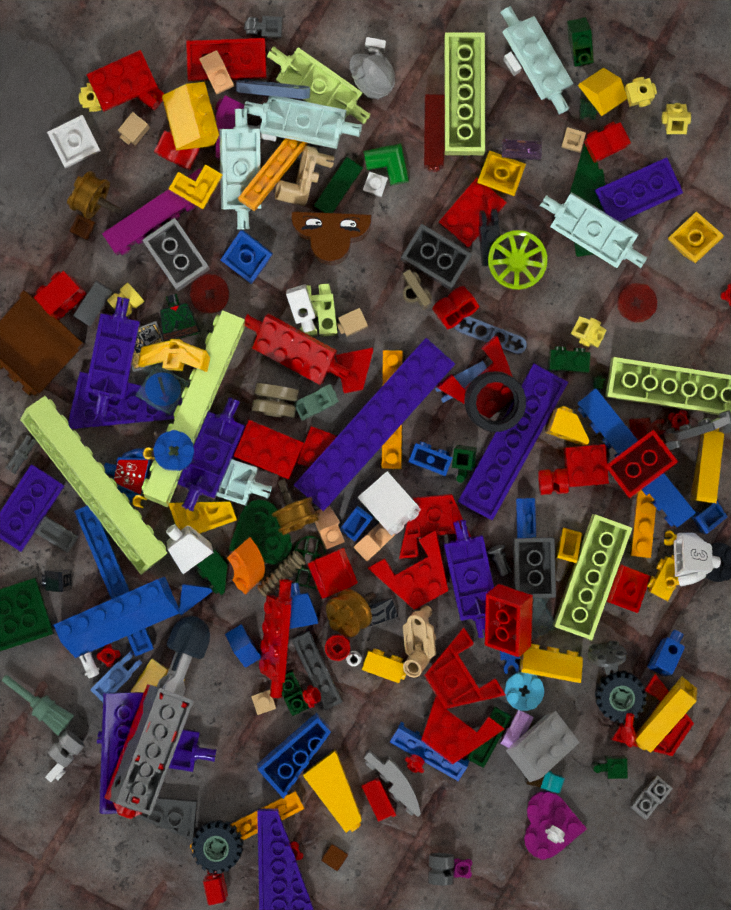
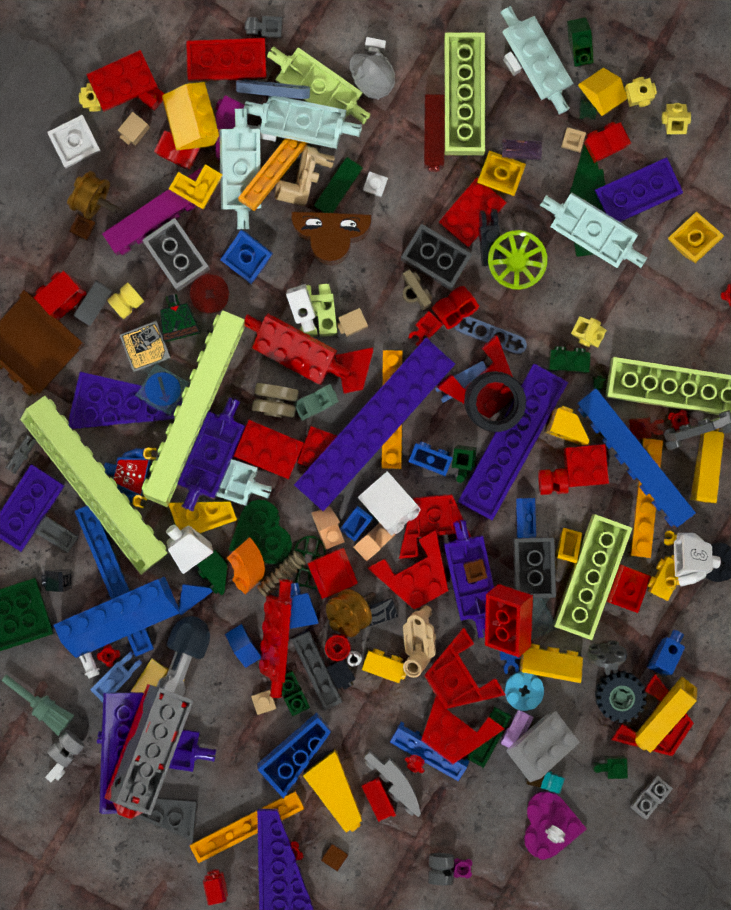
dark purple plate [85,297,140,416] -> none
yellow plate [137,339,210,372] -> none
blue plate [153,430,194,471] -> none
black wheel [191,820,244,874] -> none
light nougat slope [199,50,234,95] -> none
pearl gold wheel [272,479,320,535] -> none
red plate [303,685,321,708] -> none
green brick [363,143,409,186] -> none
dark grey pin [486,544,511,576] -> none
red brick [605,429,678,498] -> none
clear red plate [617,283,657,323] -> none
red rock [620,713,636,748] -> none
blue slope [691,501,727,534] -> none
none -> black brick [327,659,356,690]
none -> red plate [408,311,443,346]
none -> reddish brown tile [463,558,487,584]

